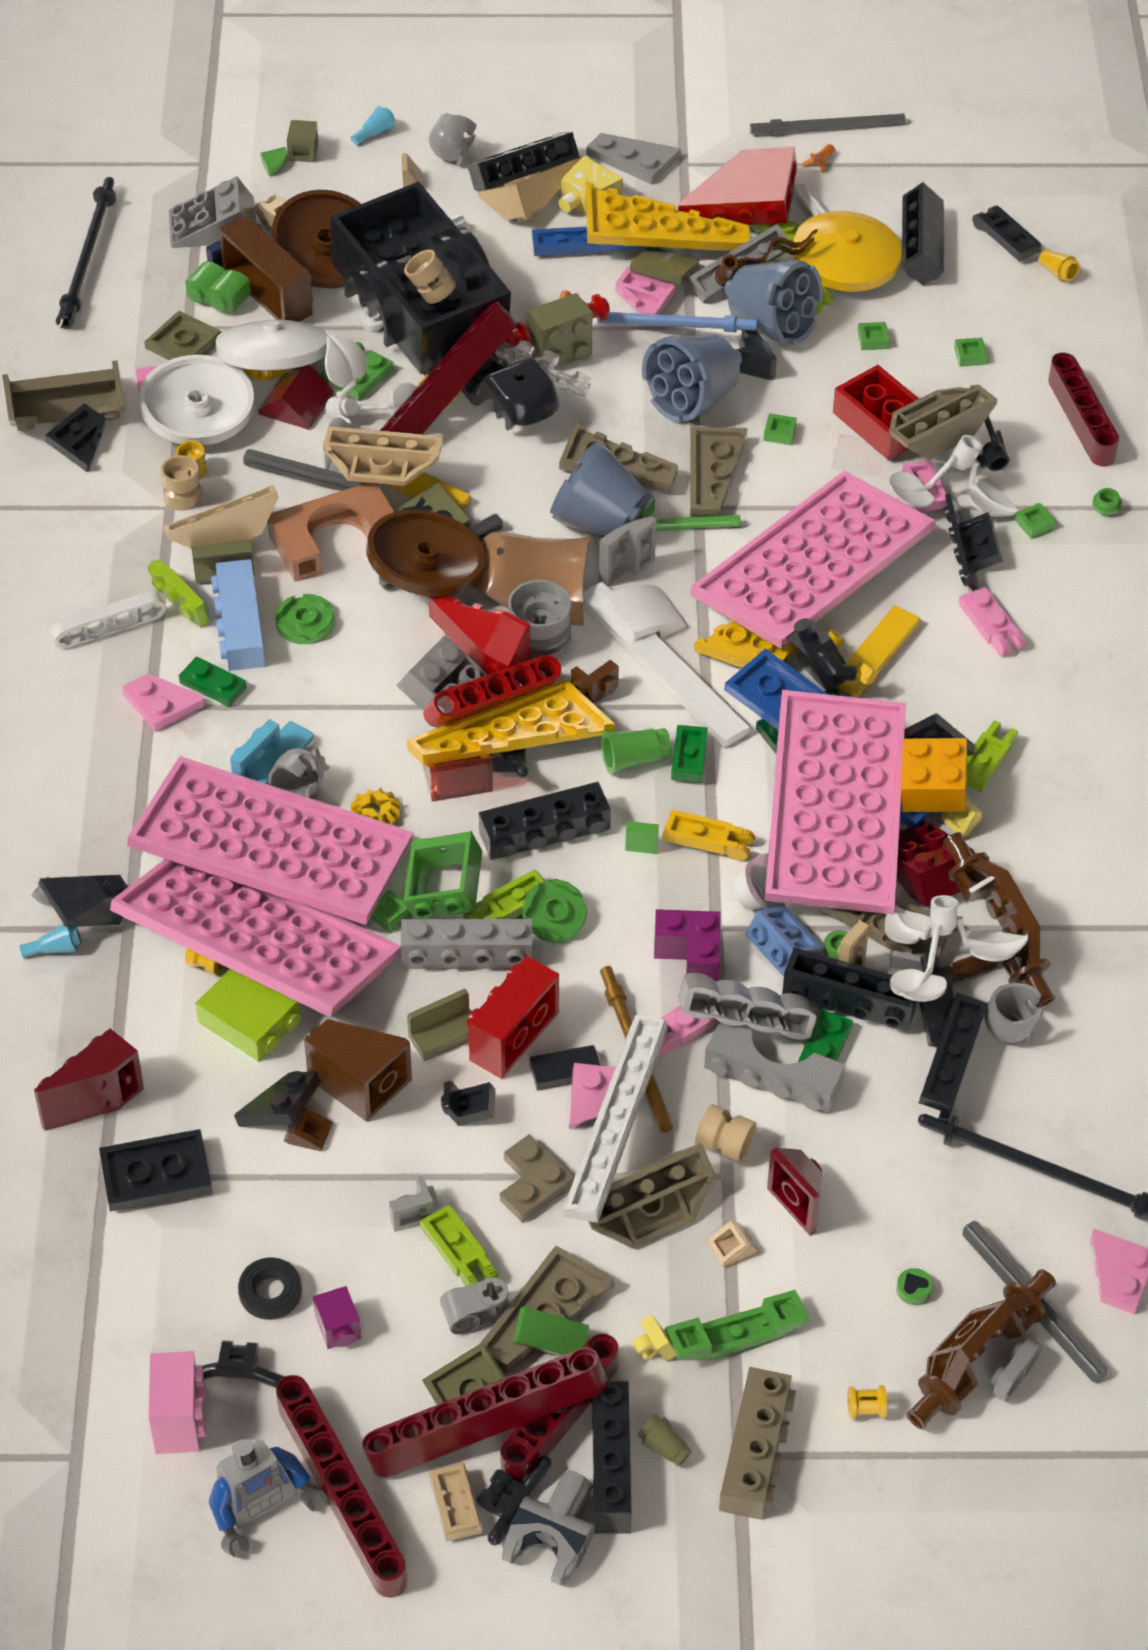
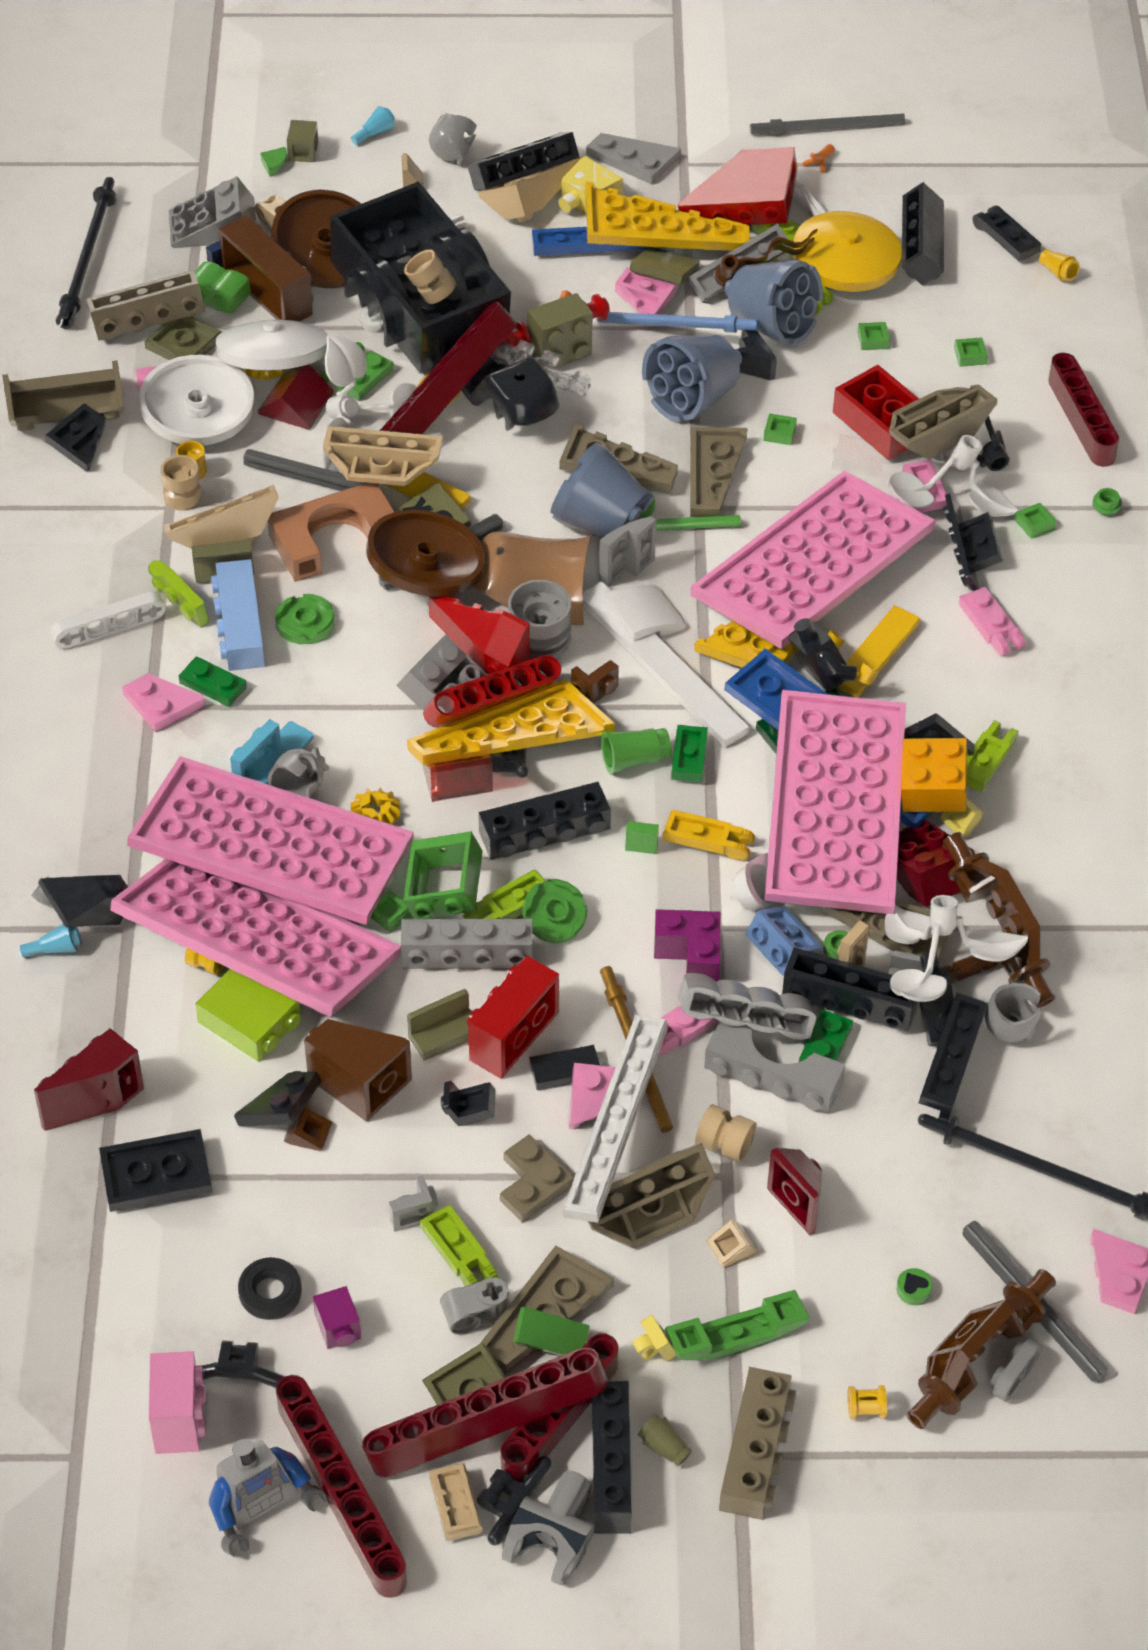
none -> dark tan brick [86,270,206,341]

